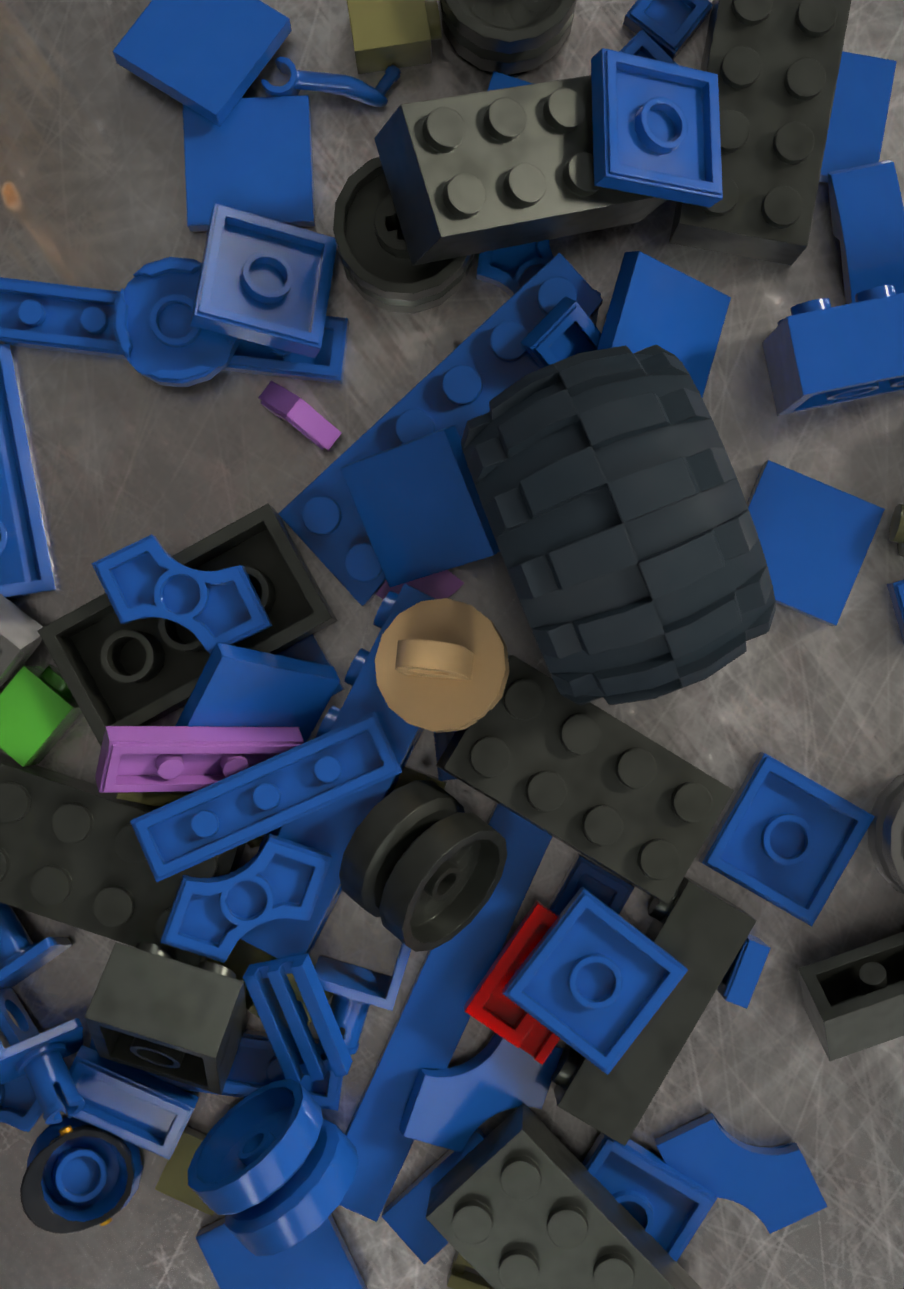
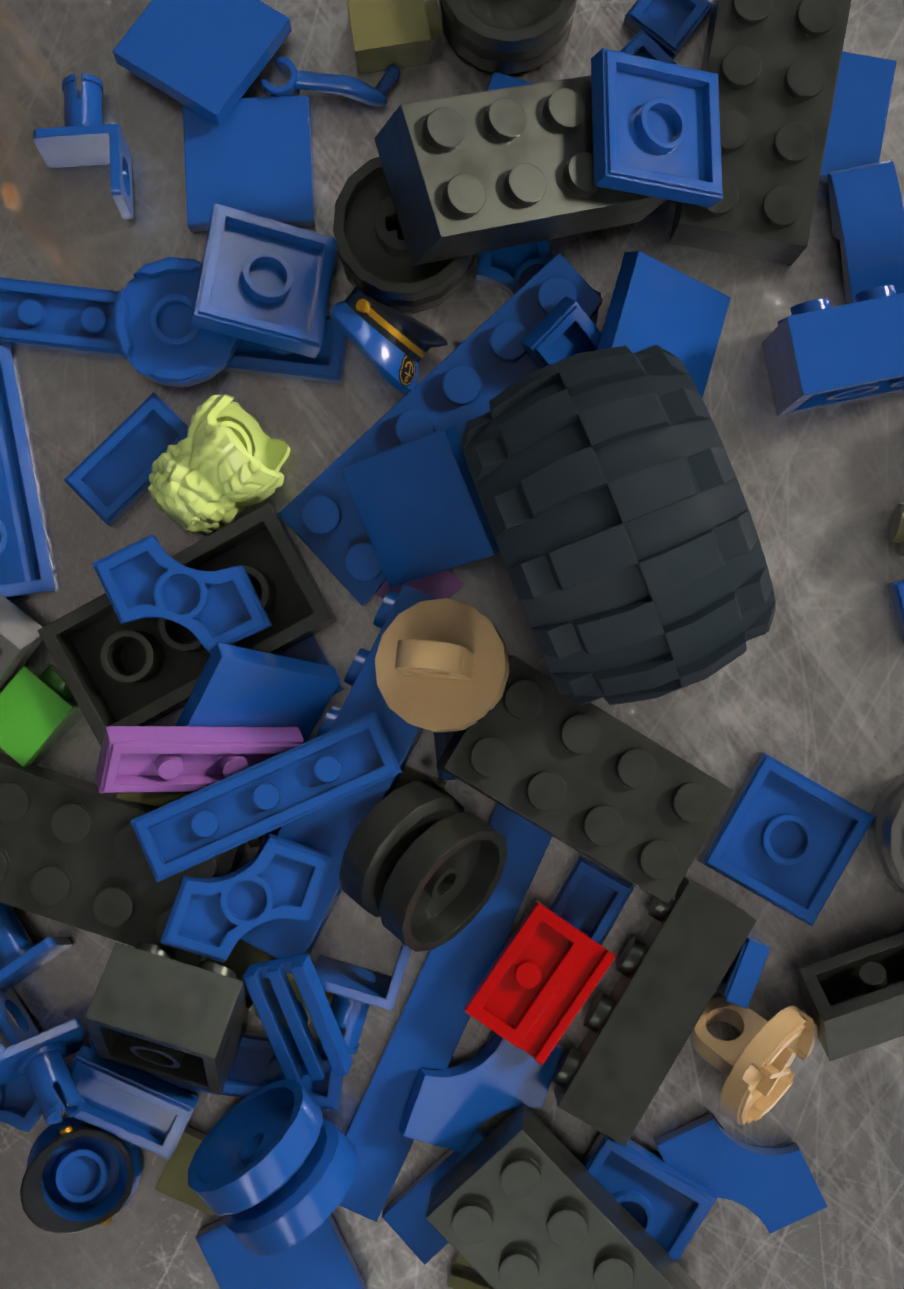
medium lavender tile [258,380,341,450] -> none
blue tile [502,886,688,1075] -> none
blue tile [747,460,885,626] -> none
none -> blue bracket [33,73,133,219]
none -> blue tile [64,392,188,527]
none -> yellowish green hair [148,394,291,535]
none -> piece [330,286,448,393]
none -> tan tile [691,997,818,1125]

